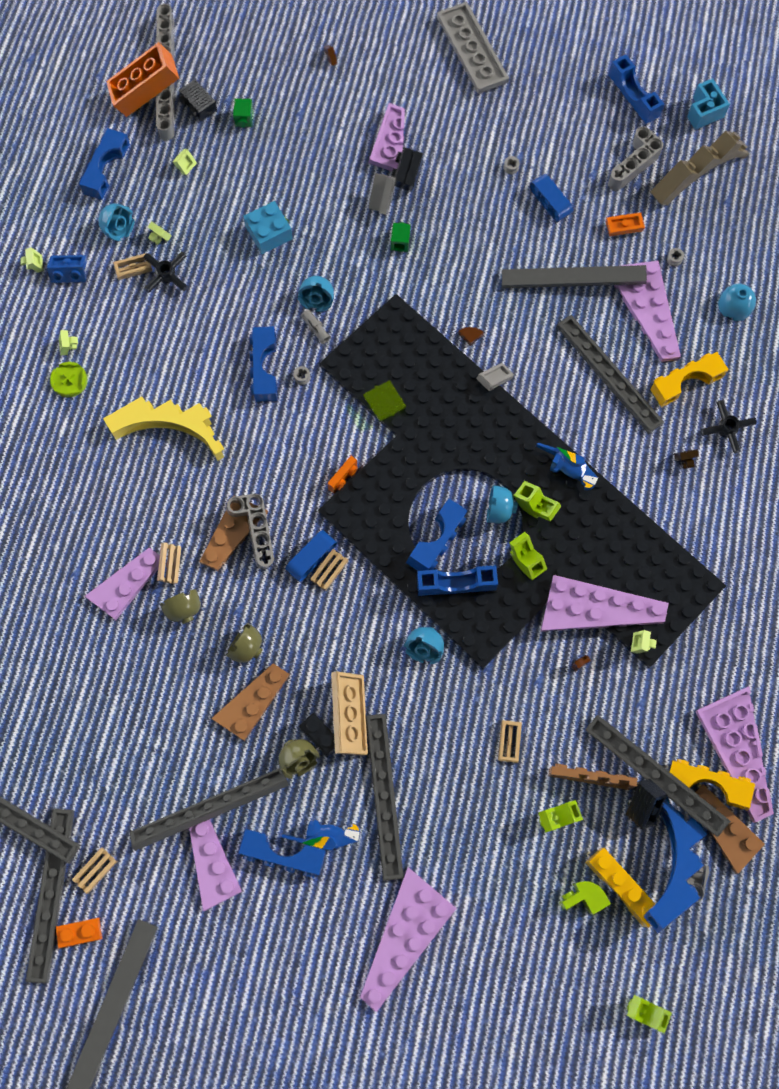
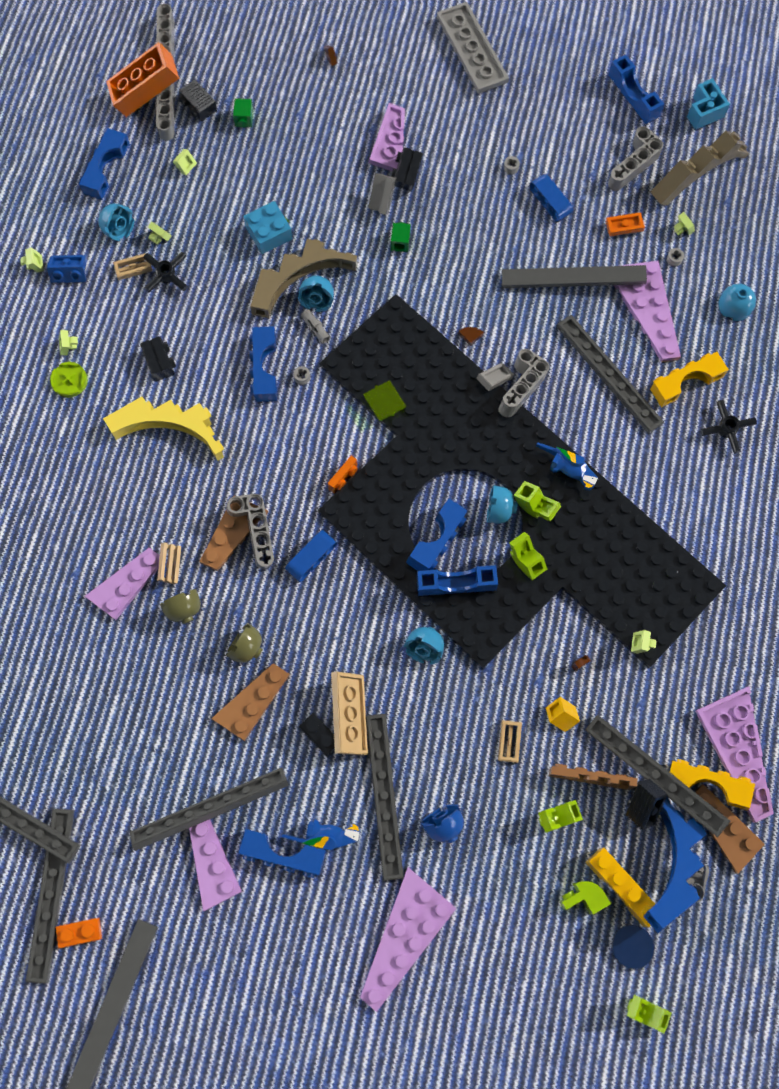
tan tile [72,847,118,894] -> none
olive cylinder [278,739,320,779] -> none
tan tile [310,549,348,591] -> none
lavender wing [540,575,669,632] -> none
dark brown tile [674,449,699,469] -> none
none -> black brick [140,336,176,382]
none -> dark tan arch [250,239,358,318]
none -> blue cylinder [422,804,464,843]
none -> light grey beam [499,349,549,417]
none -> yellow panel [546,697,580,732]
none -> dark blue tile [611,925,655,969]
none -> yellowish green tile [674,212,695,236]

